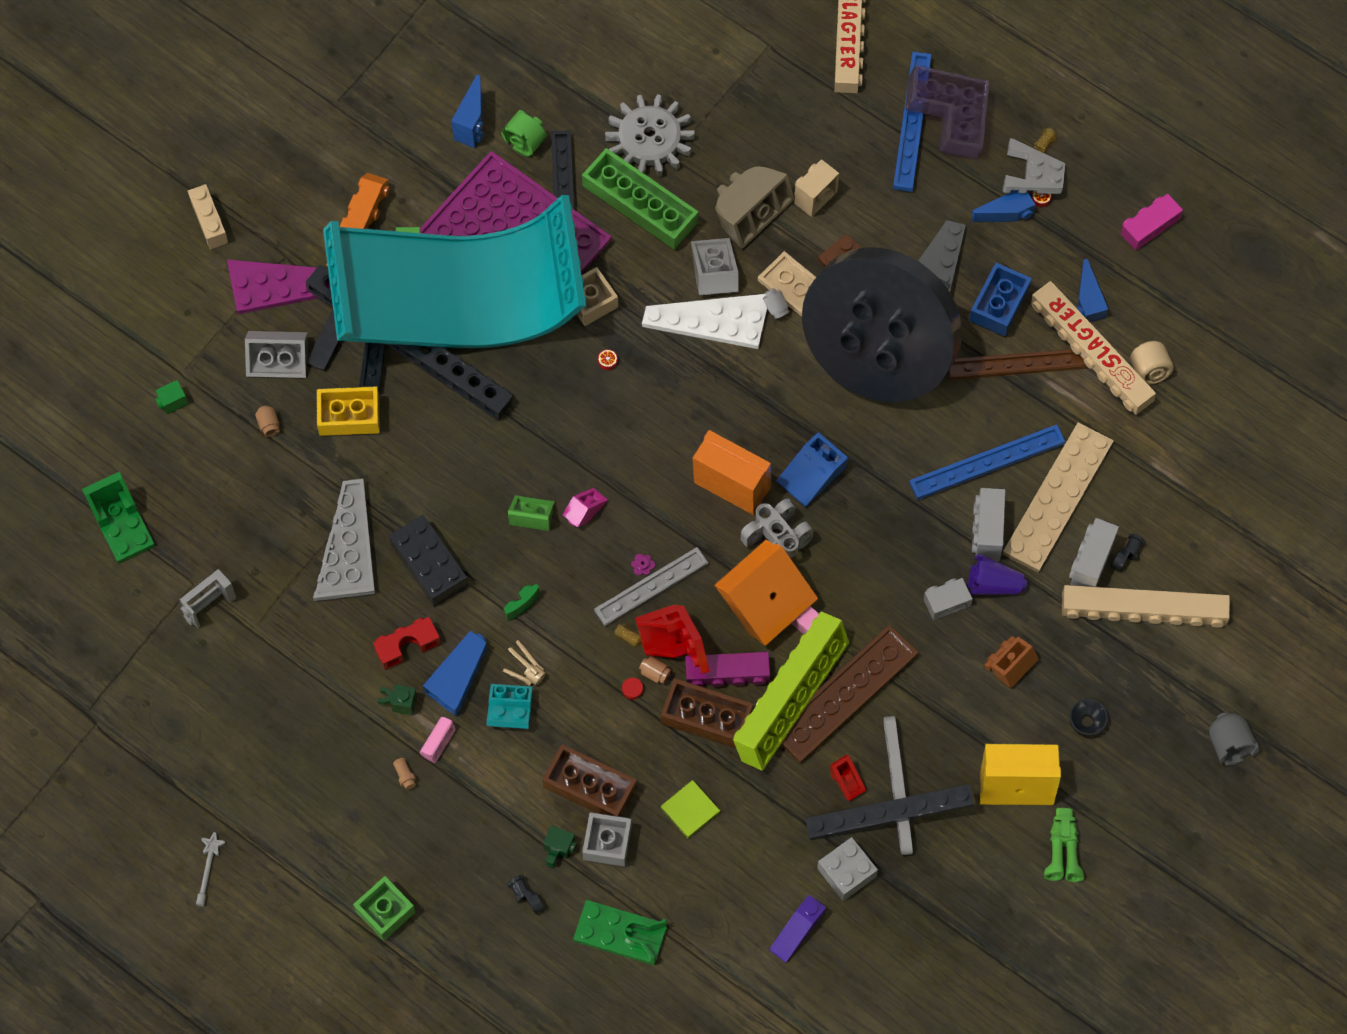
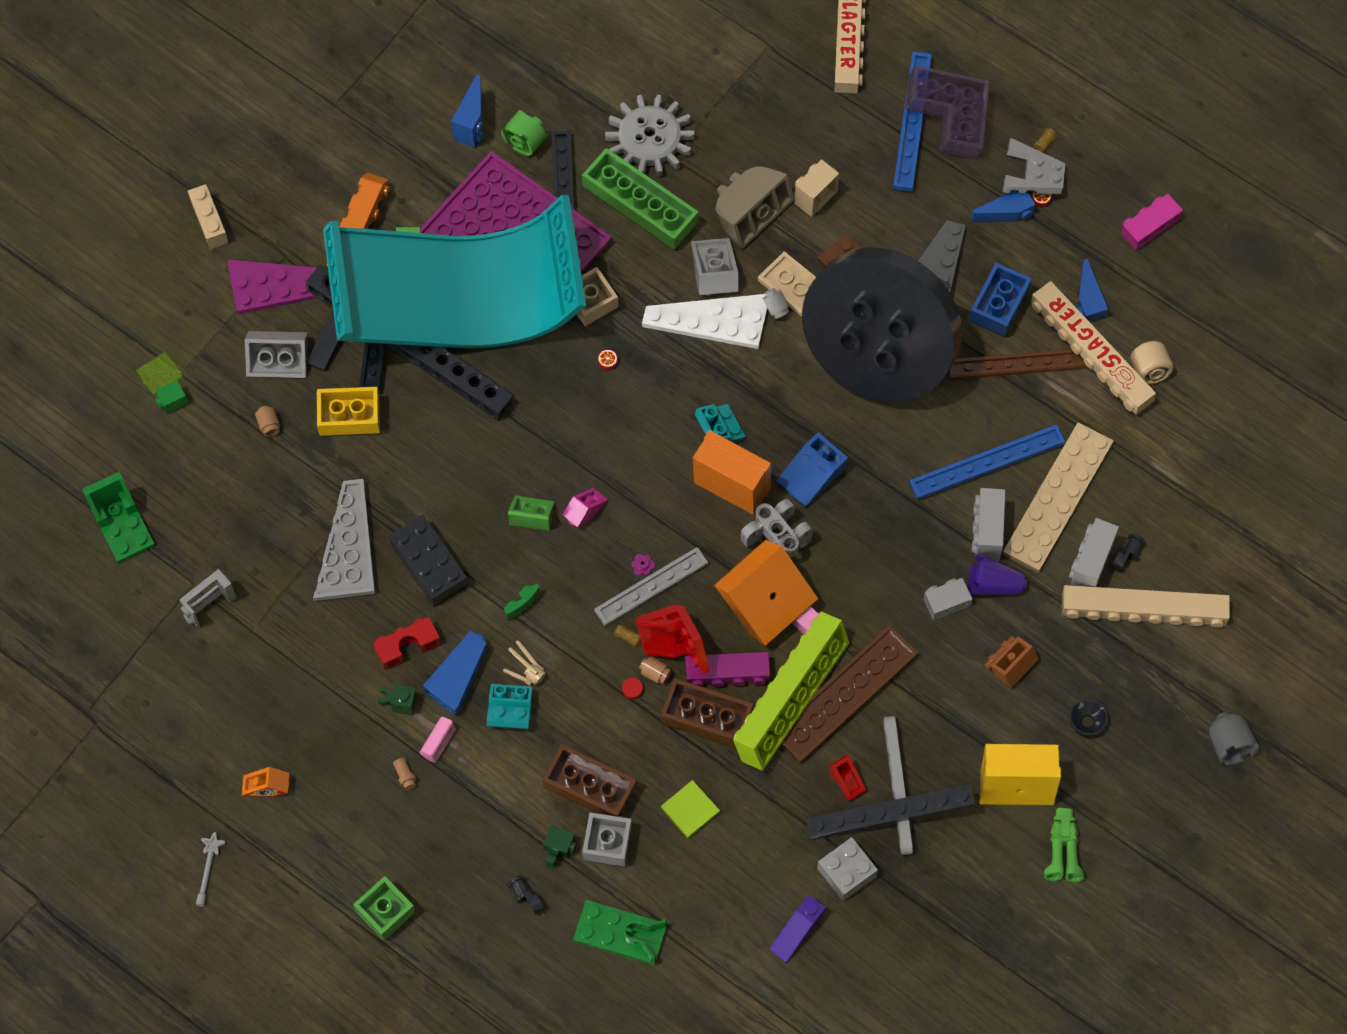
none -> clear neon green piece [136,352,183,396]
none -> orange slope [242,767,289,797]
none -> teal brick [695,404,746,443]

